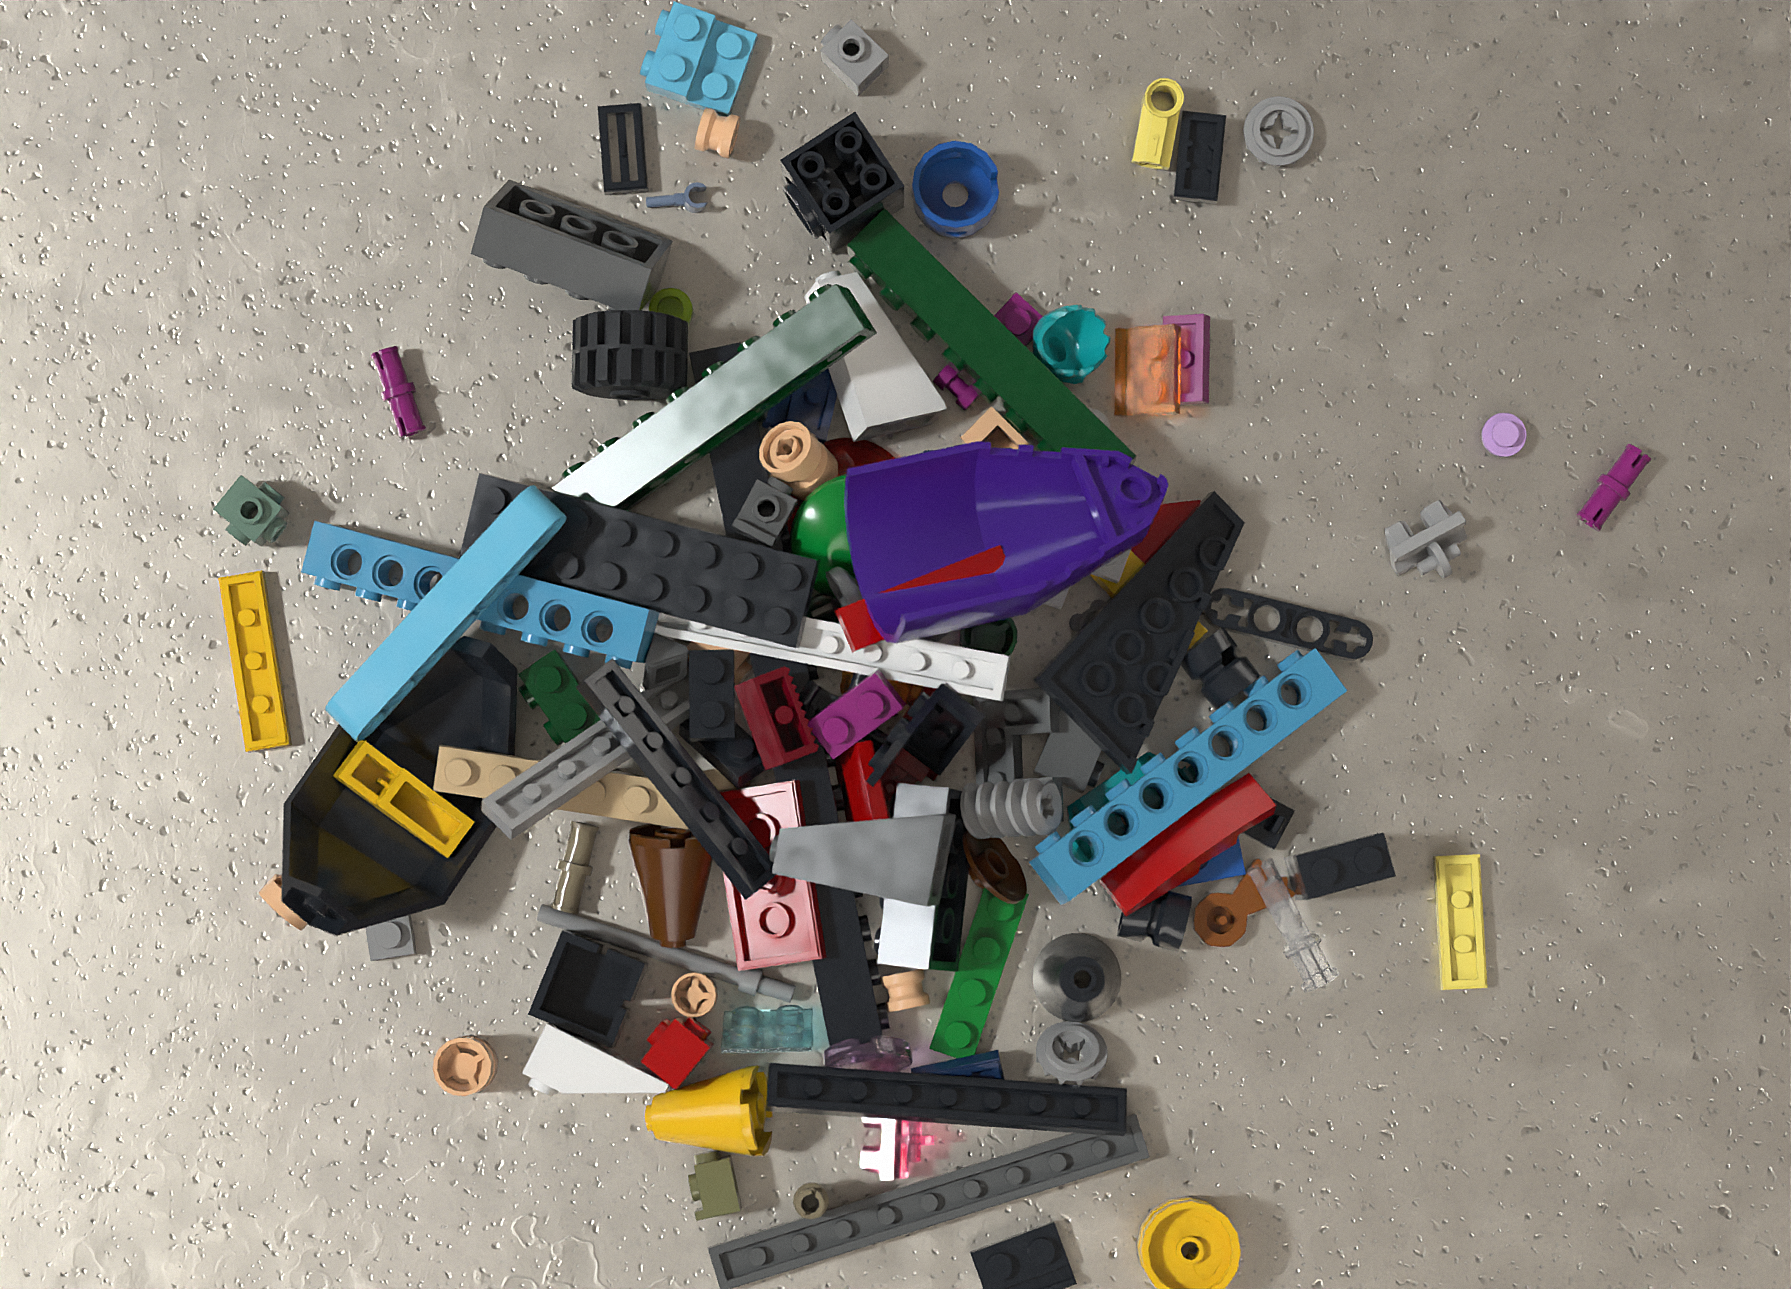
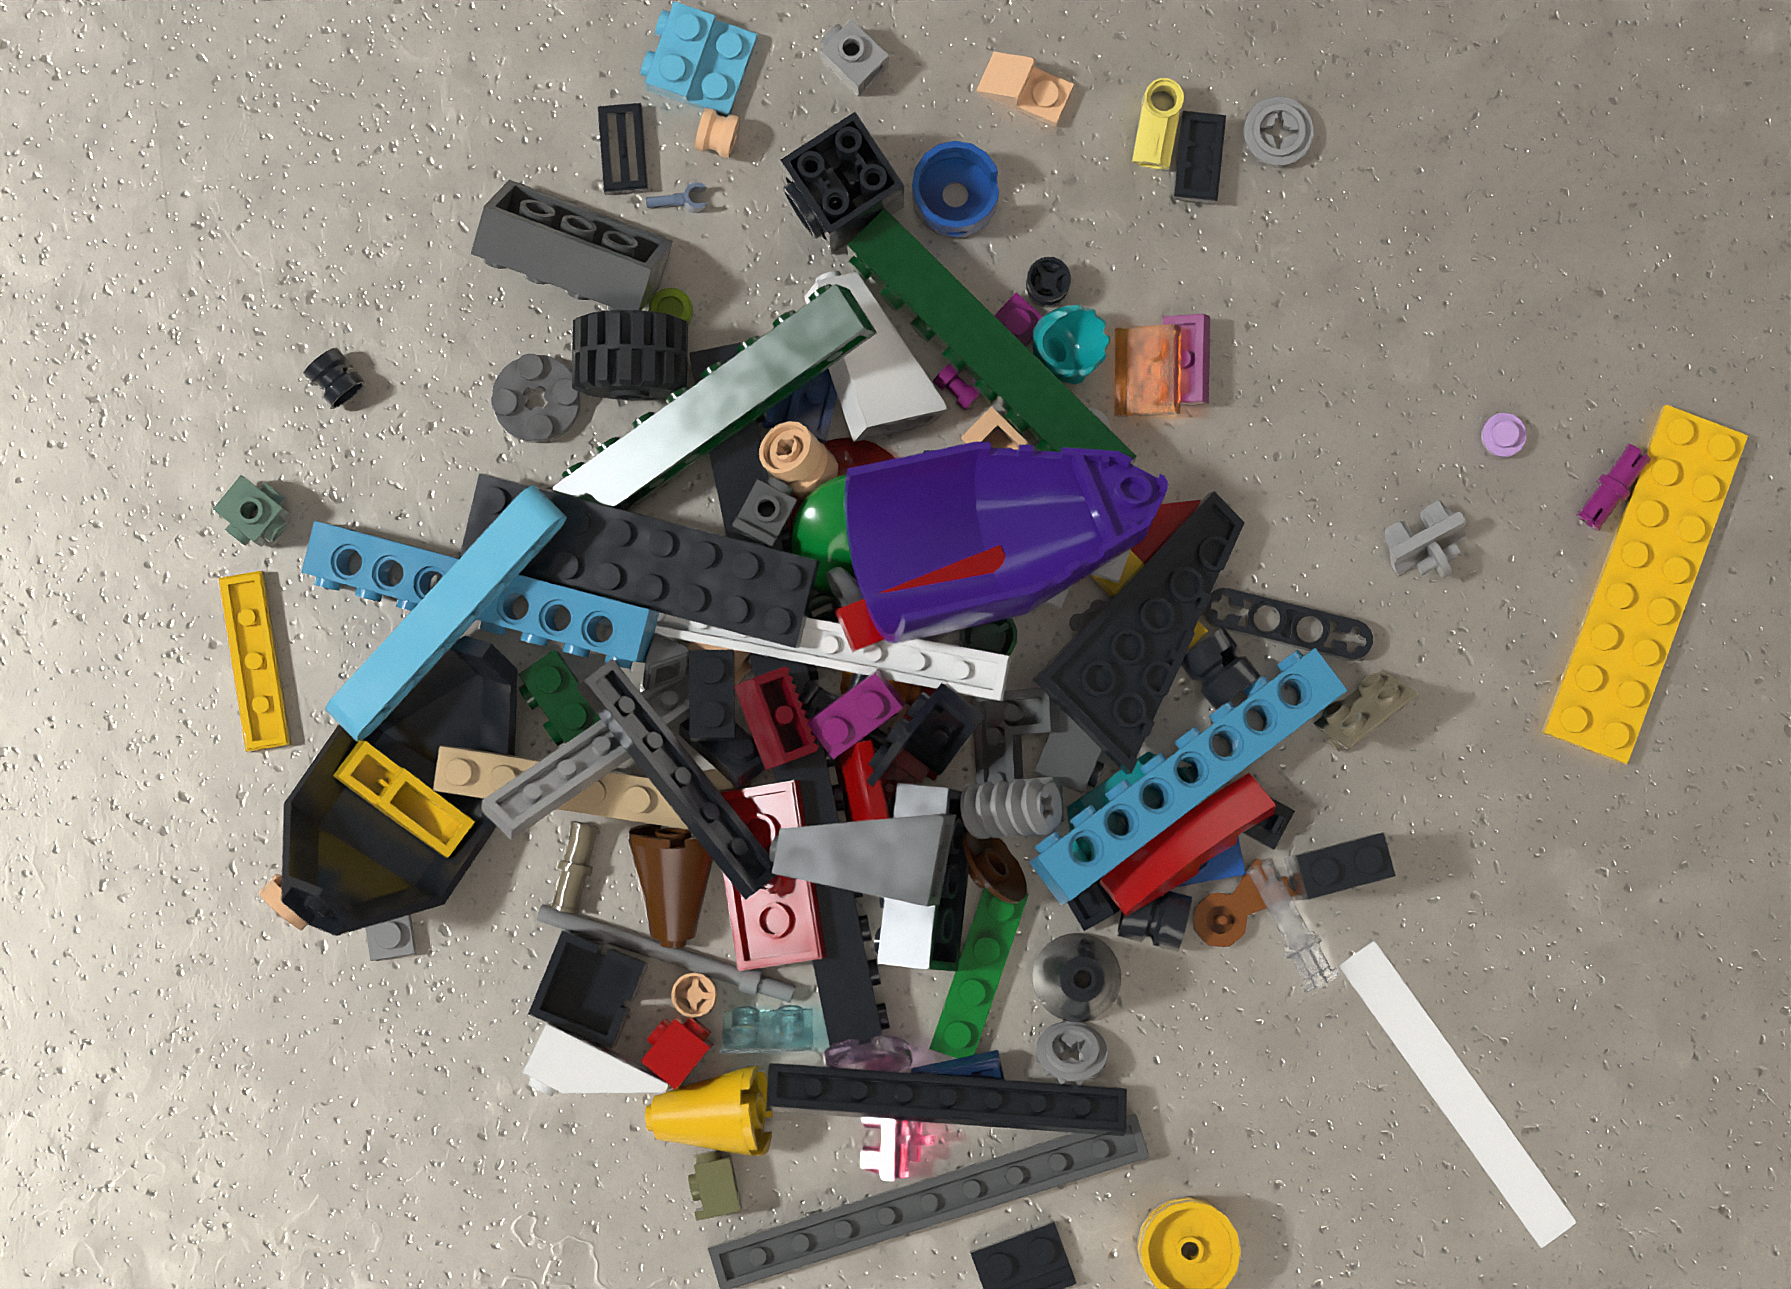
magenta pin [371,346,426,438] -> none
light nougat wheel [433,1035,498,1096] -> none
dark tan pin [793,1182,829,1219] -> none
light nougat wheel [880,969,930,1012] -> none
light yellow tile [1433,854,1487,990] -> none
none -> black wheel [303,347,365,409]
none -> flat silver plate [491,354,580,443]
none -> light nougat slope [976,52,1074,127]
none -> black wheel [1026,257,1071,307]
none -> black plate [1067,876,1120,931]
none -> dark tan hinge [1314,670,1418,752]
none -> white sticker [1339,941,1577,1248]
none -> yellow plate [1541,404,1748,765]

